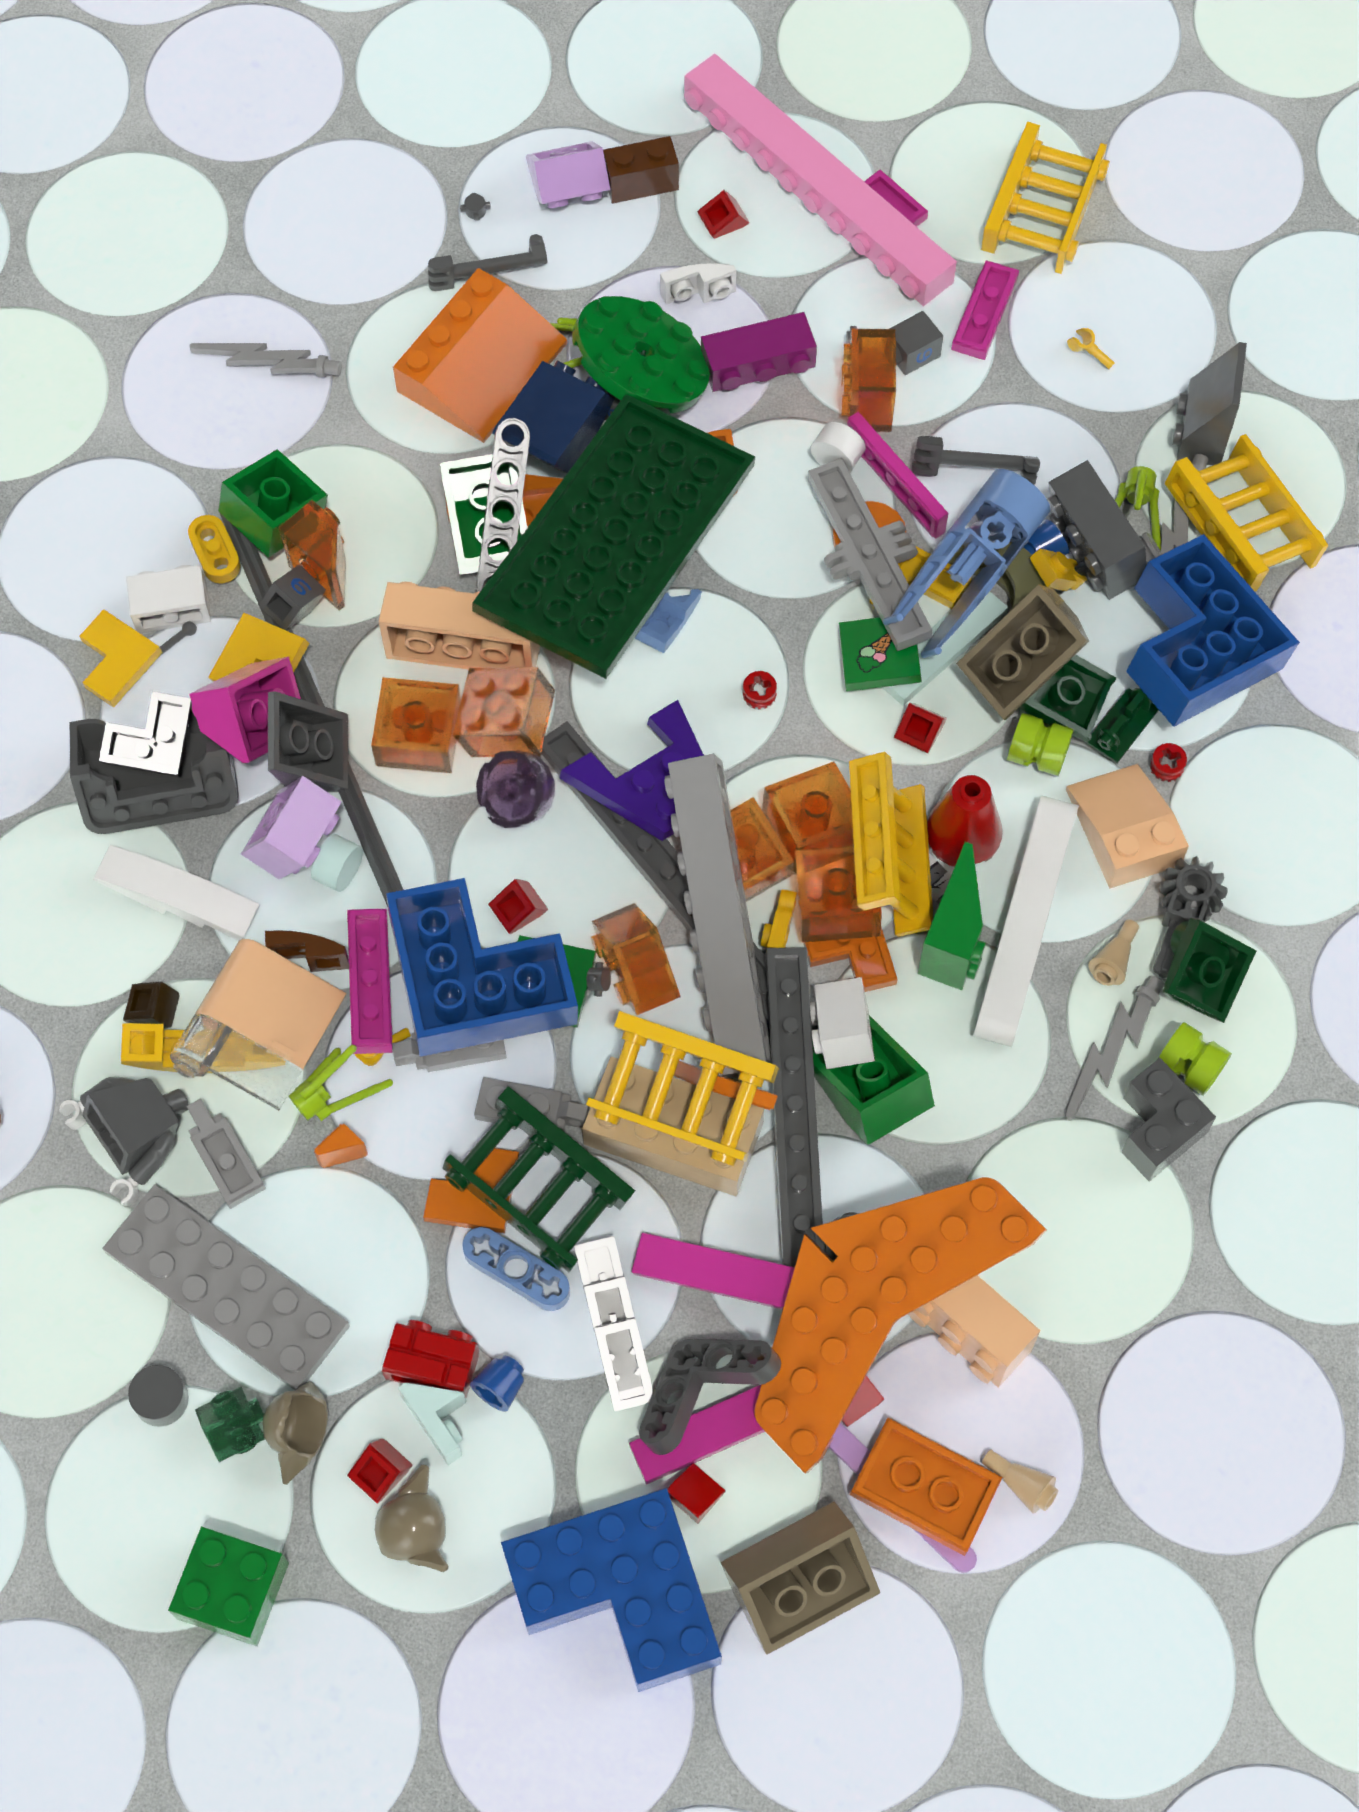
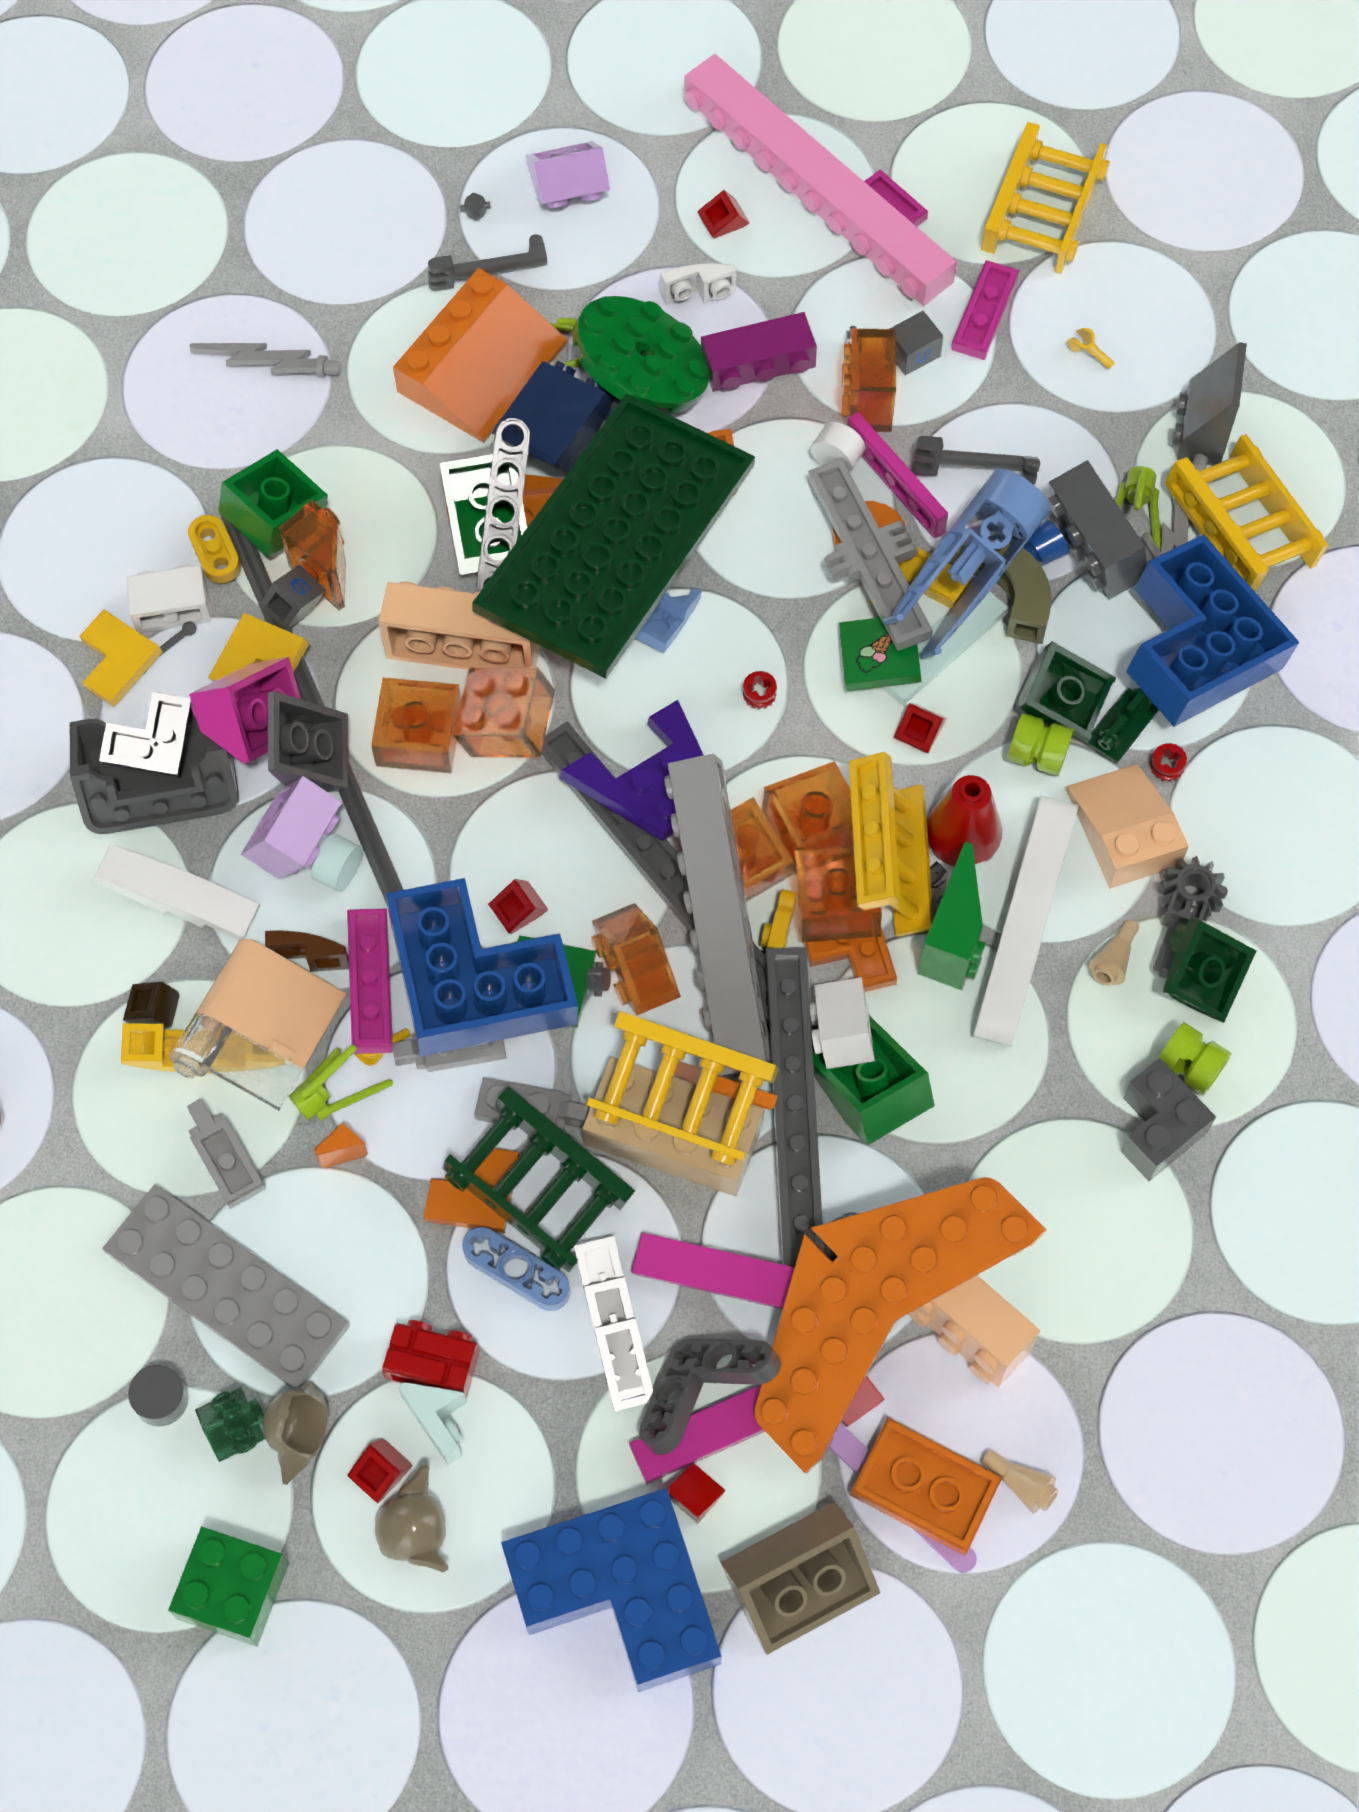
dark grey torso [59,1077,189,1206] -> none
blue hat [470,1355,524,1412] -> none
clear purple cylinder [476,750,556,828] -> none
reddish brown brick [603,136,679,204] -> none
dark tan slope [956,584,1089,720] -> none
yellow plate [1029,549,1088,591] -> none
light grey piece [1066,976,1165,1121] -> none

